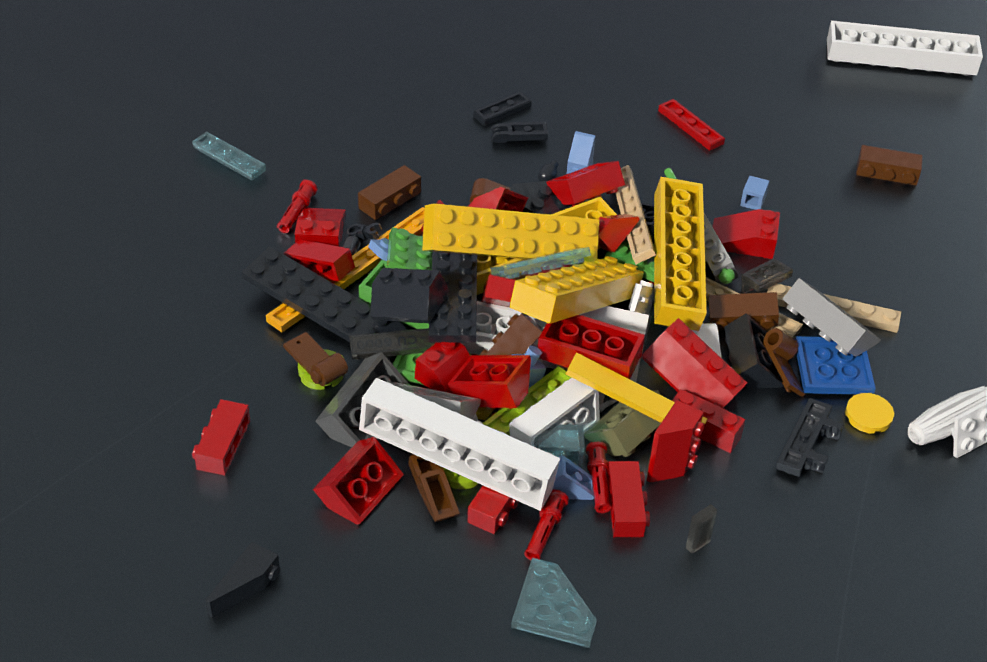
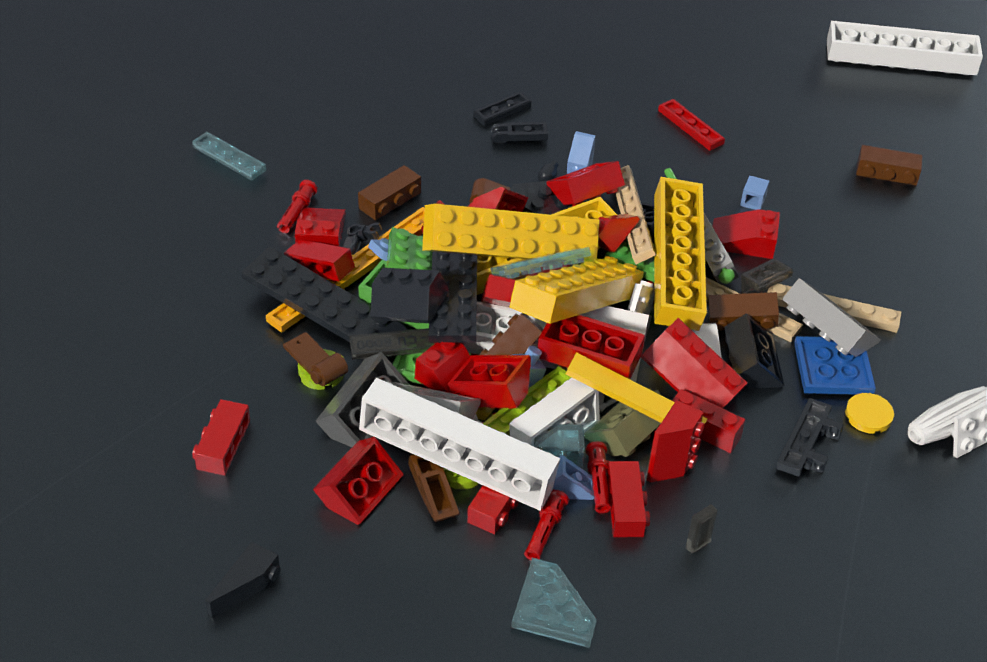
reddish brown door [764,328,805,397] -> none

